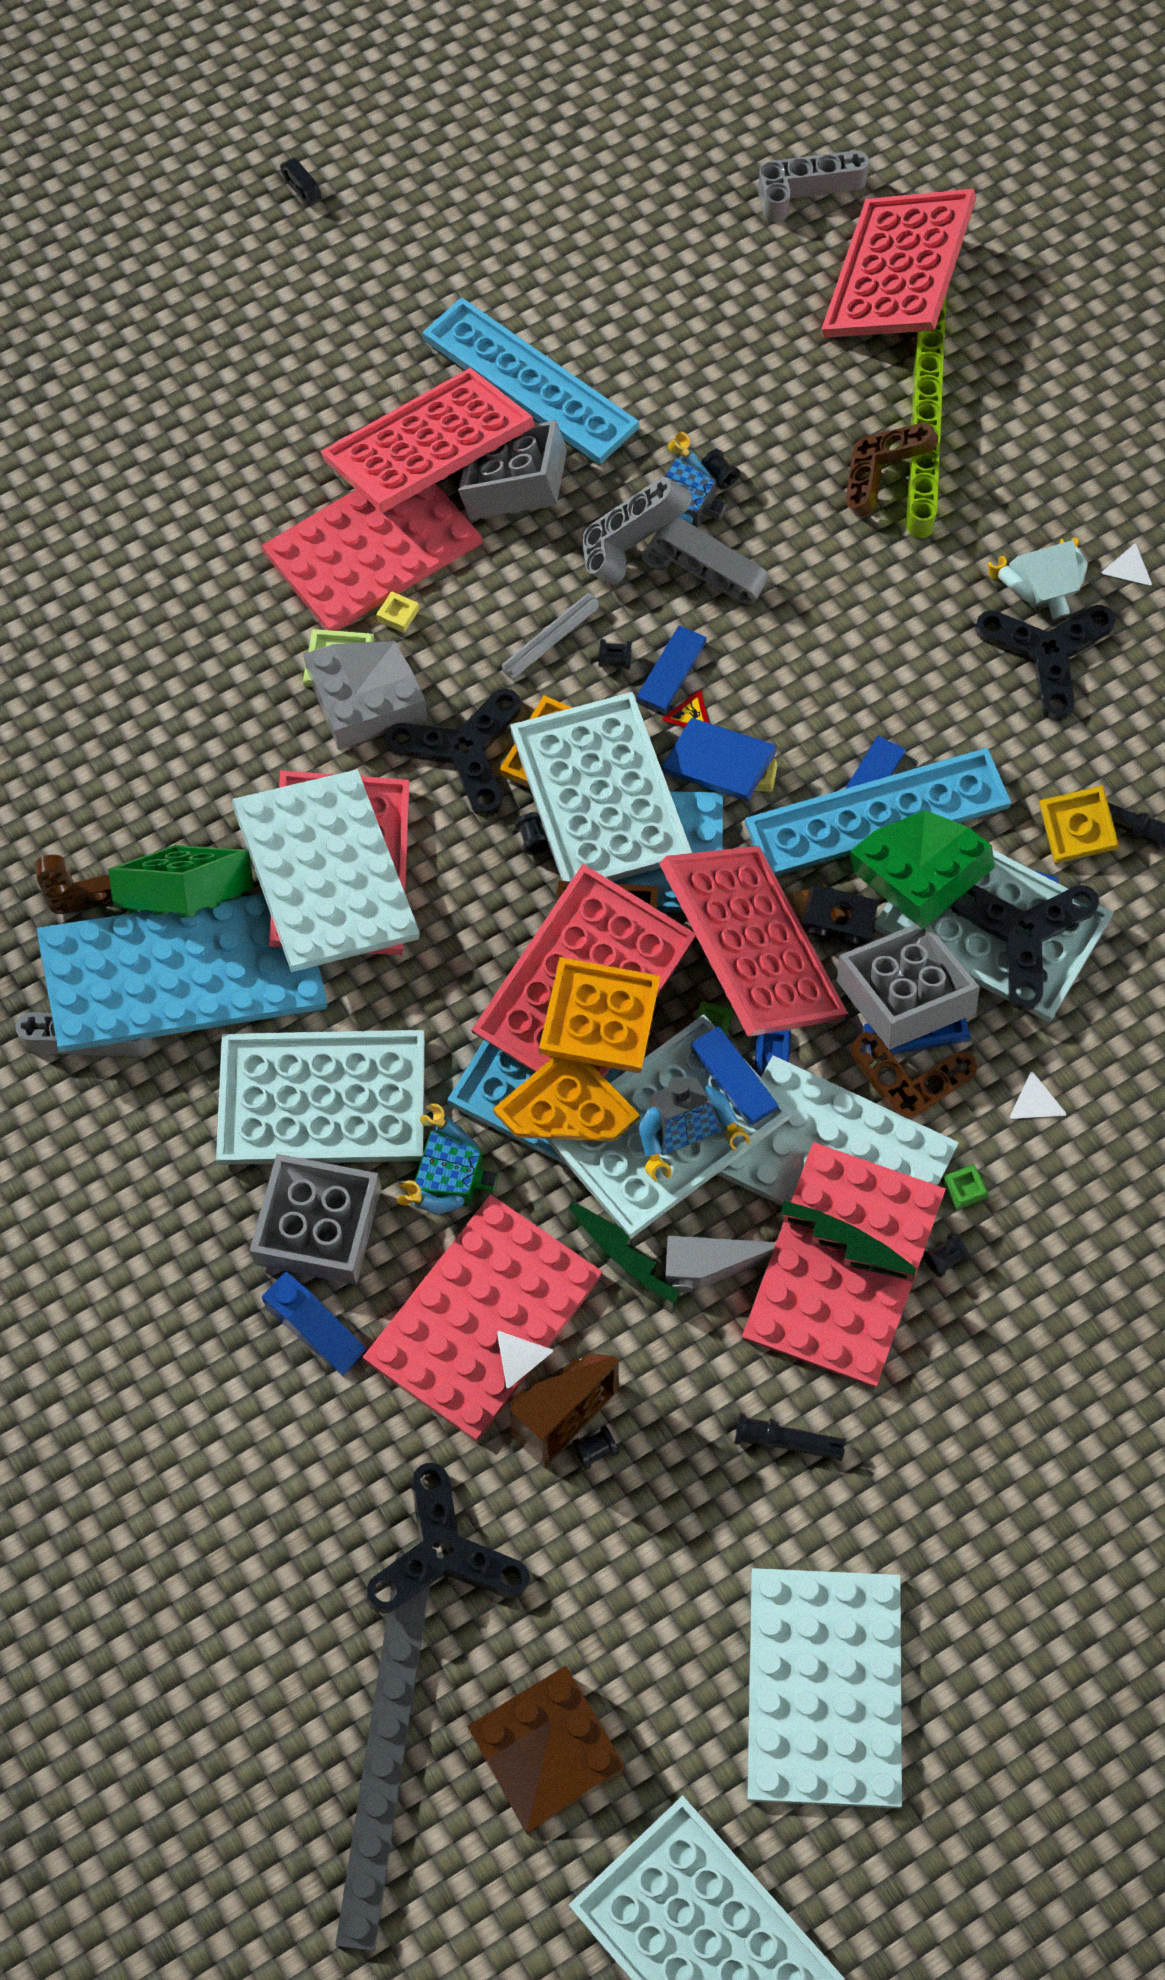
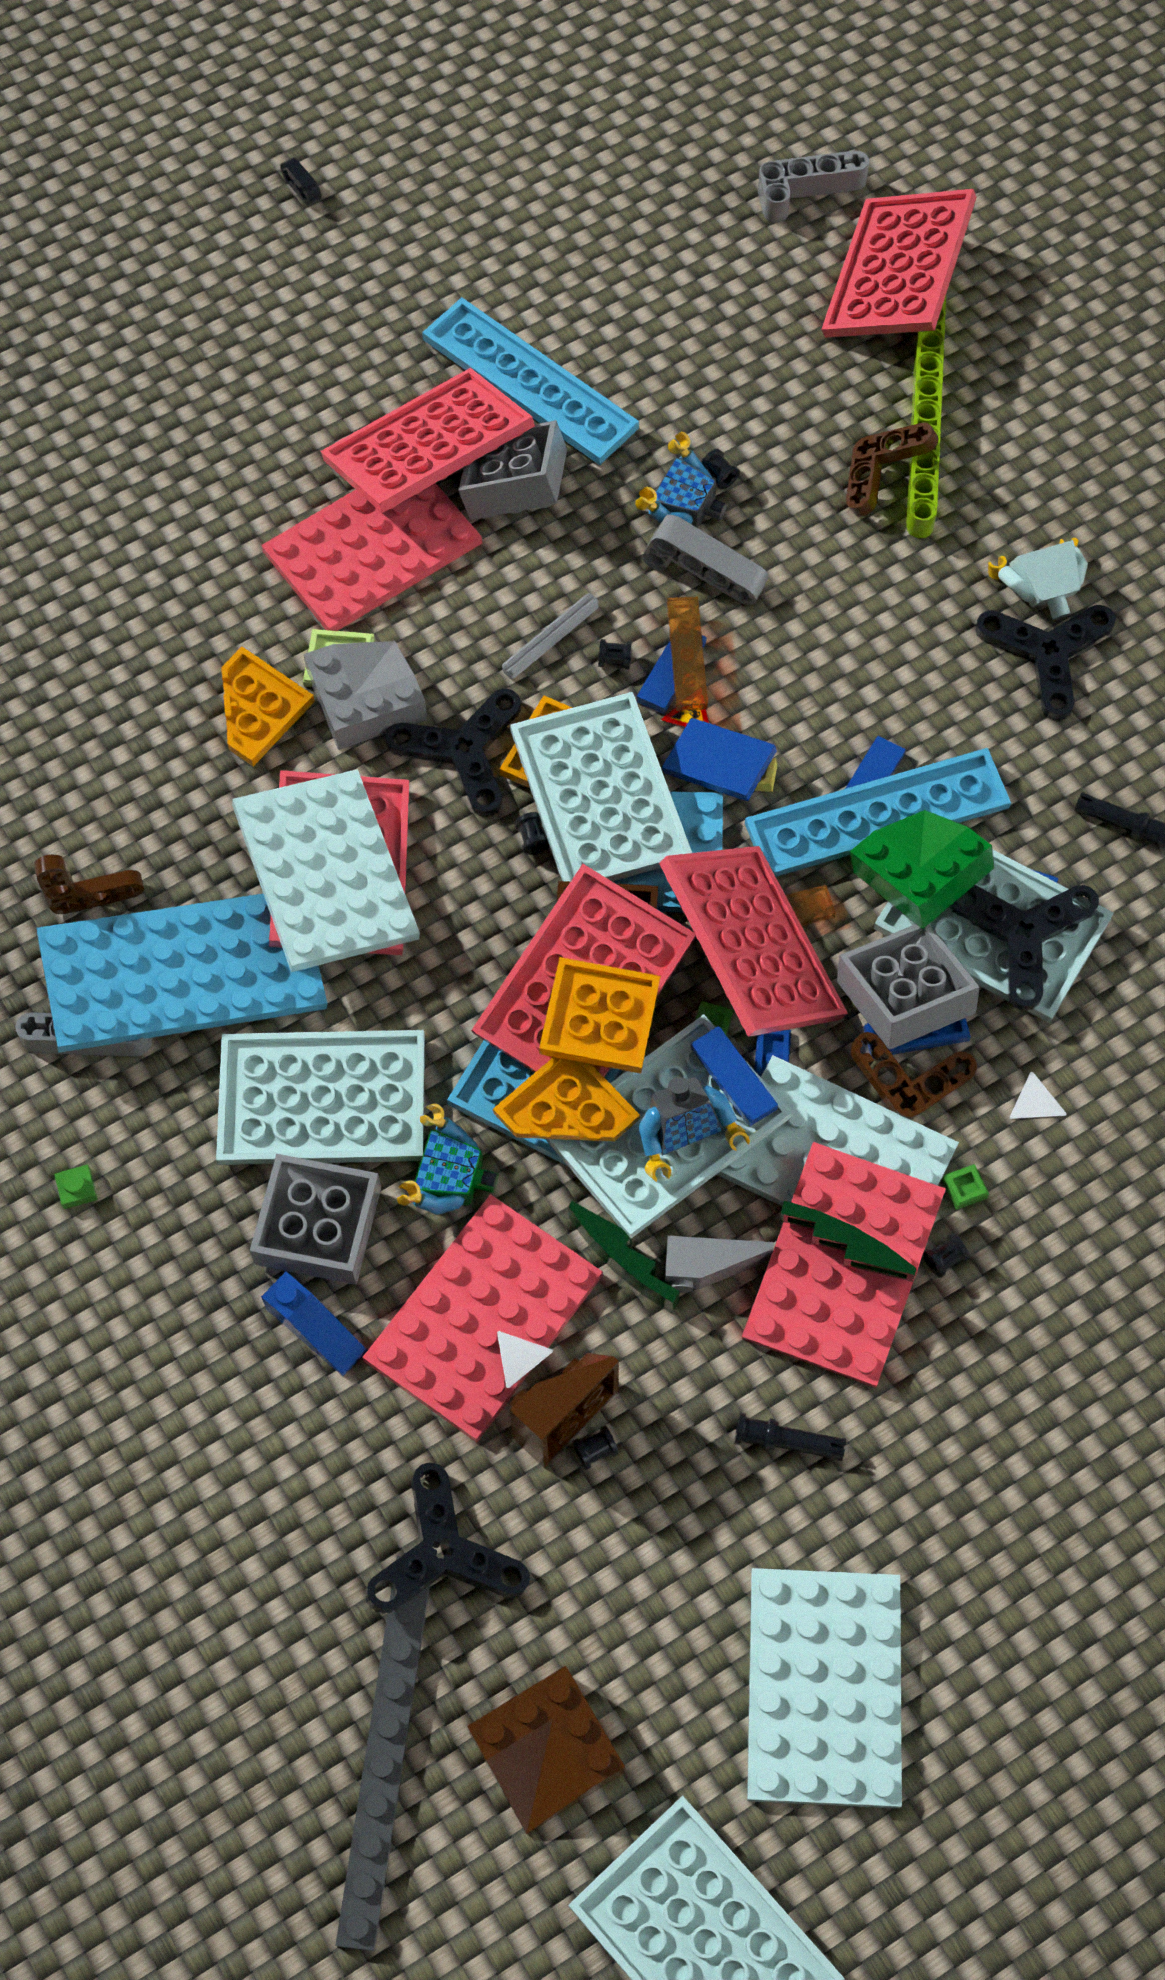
green slope [108,845,254,918] -> none
light yellow plate [376,591,419,633] -> none
light grey beam [583,477,692,585] -> none
black brick [801,884,879,946] -> none
yellow tile [1039,785,1119,864] -> none
white sticker [1101,544,1152,586] -> none
none -> bright green plate [54,1164,98,1209]
none -> light orange plate [221,646,315,767]
none -> clear orange tile [667,596,708,711]

